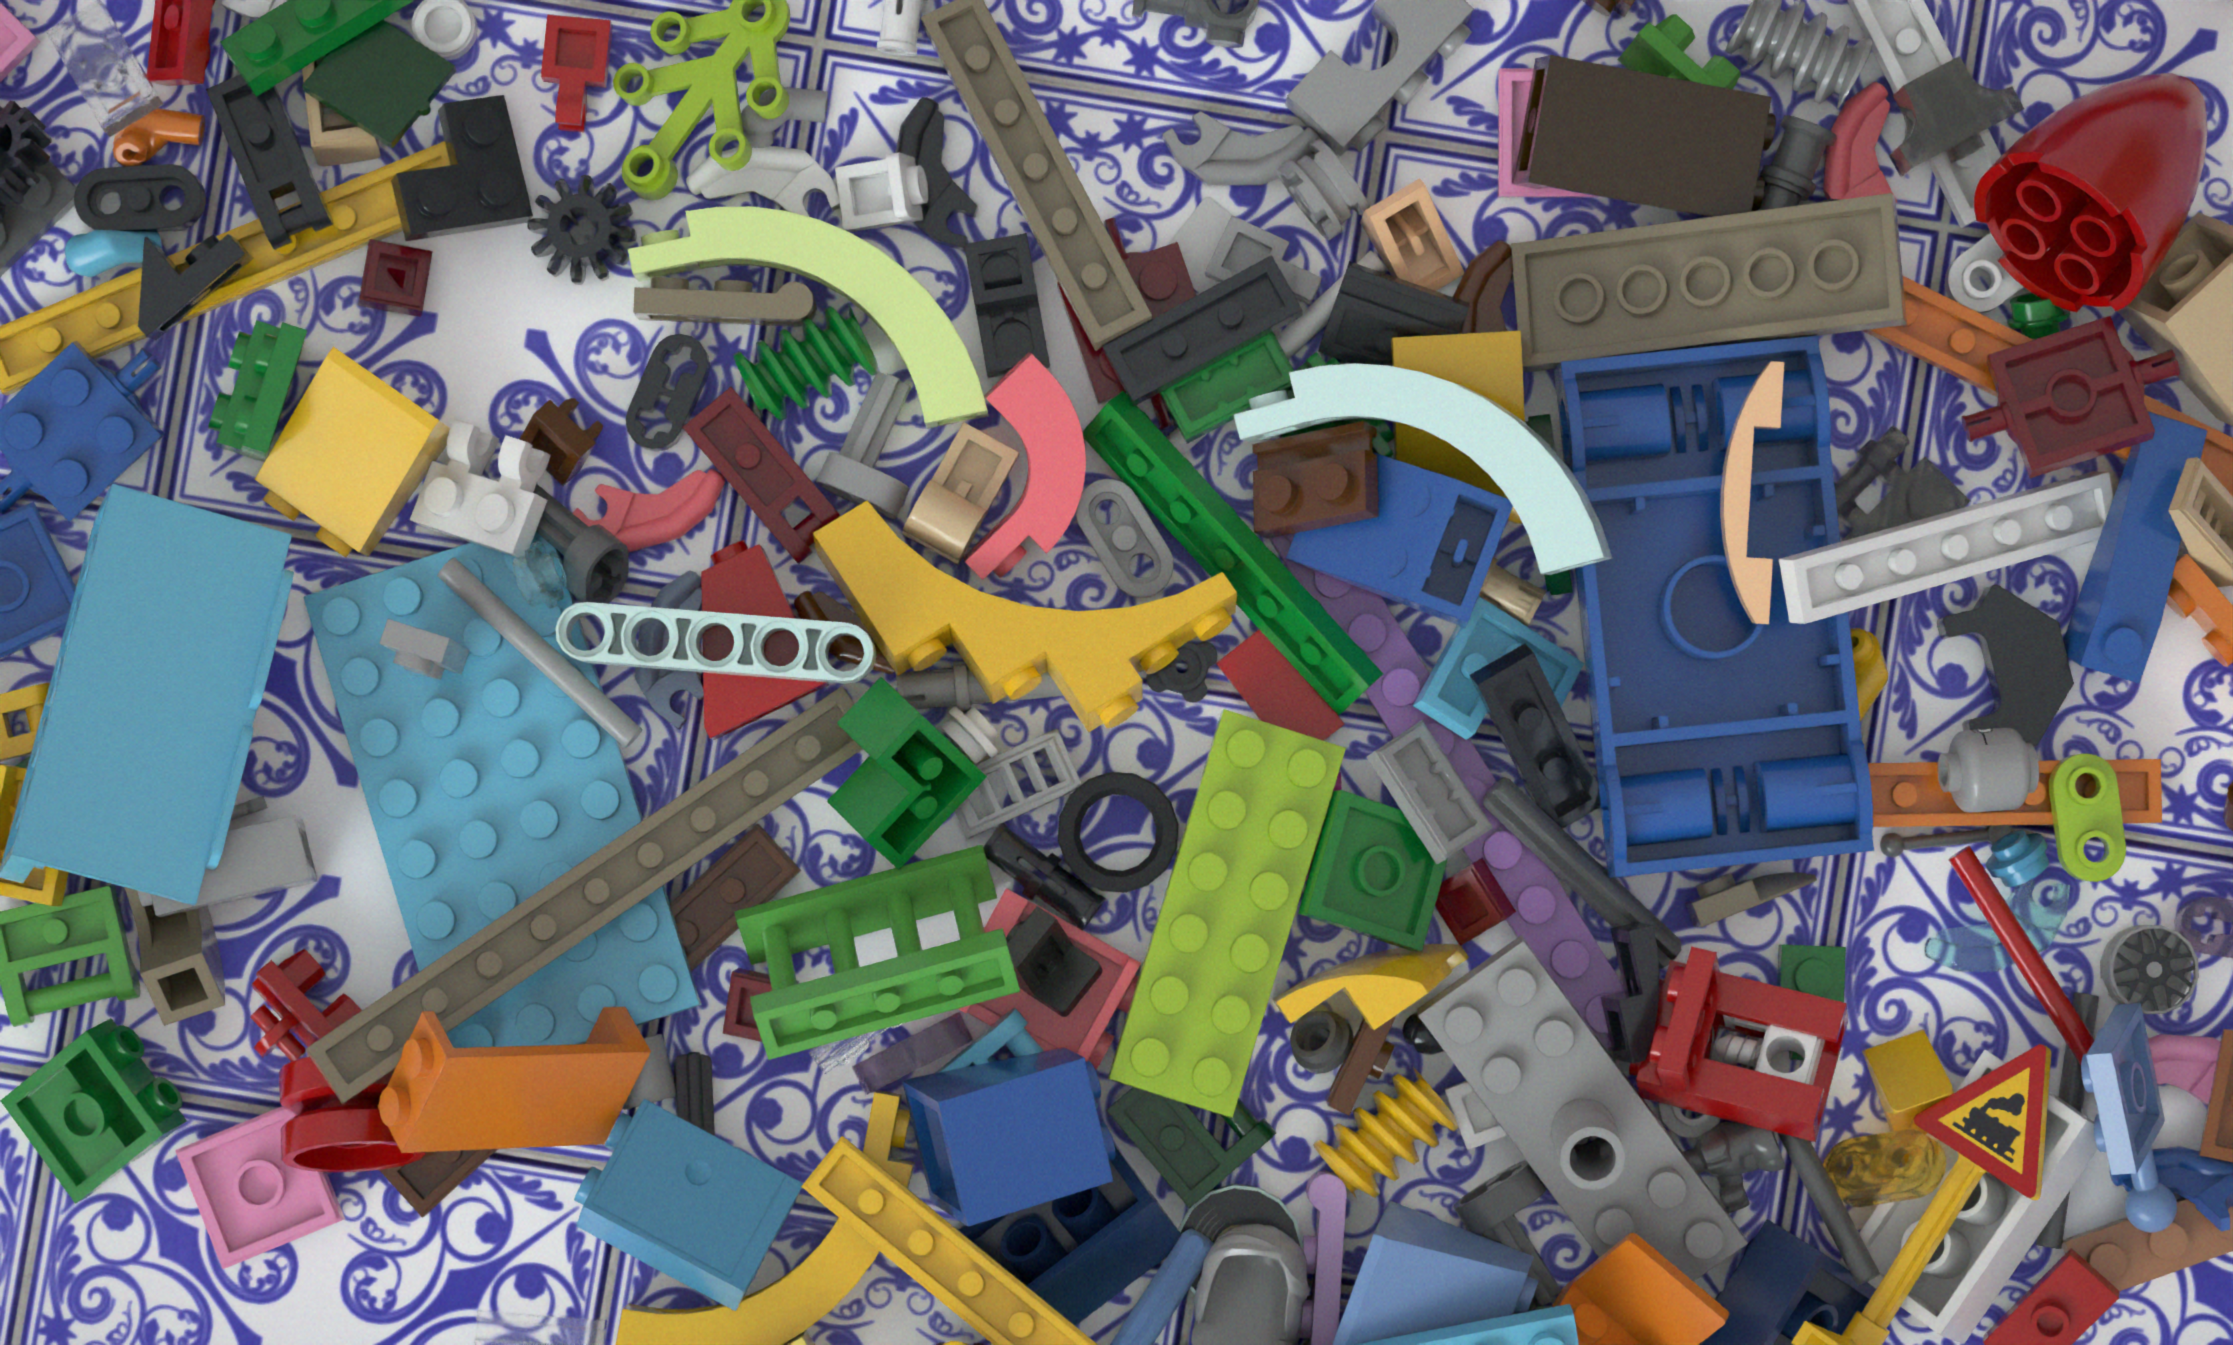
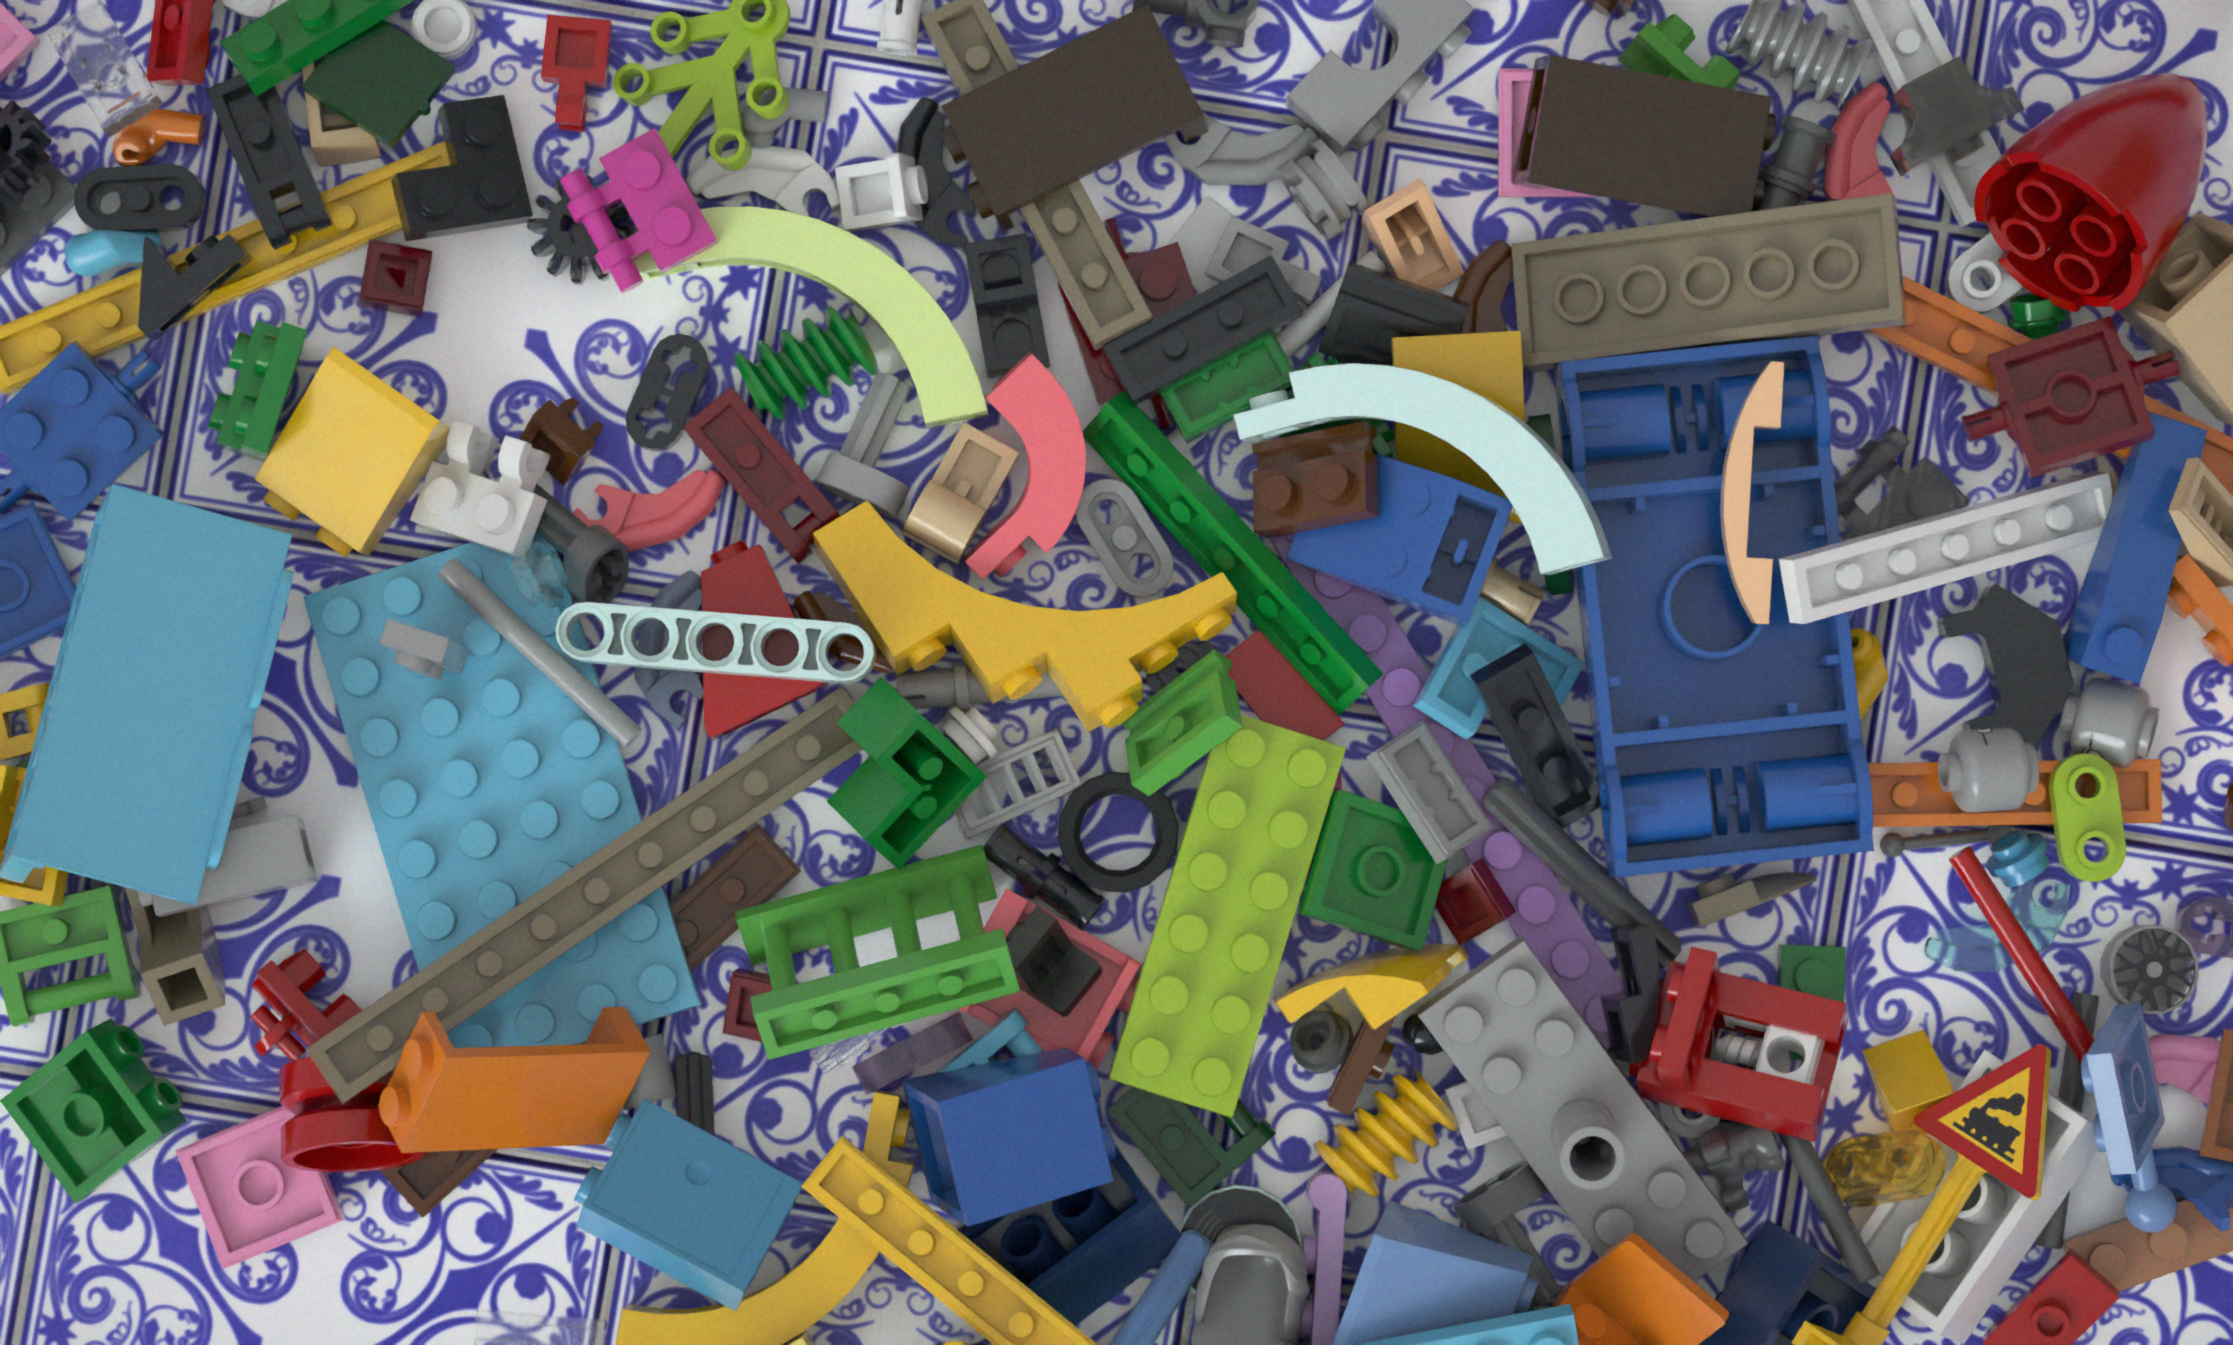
dark tan plate [633,277,817,327] -> none
none -> dark pink plate [560,128,718,293]
none -> dark brown panel [939,4,1208,233]
none -> bright green plate [1122,649,1243,796]
none -> light grey head [2060,677,2160,768]

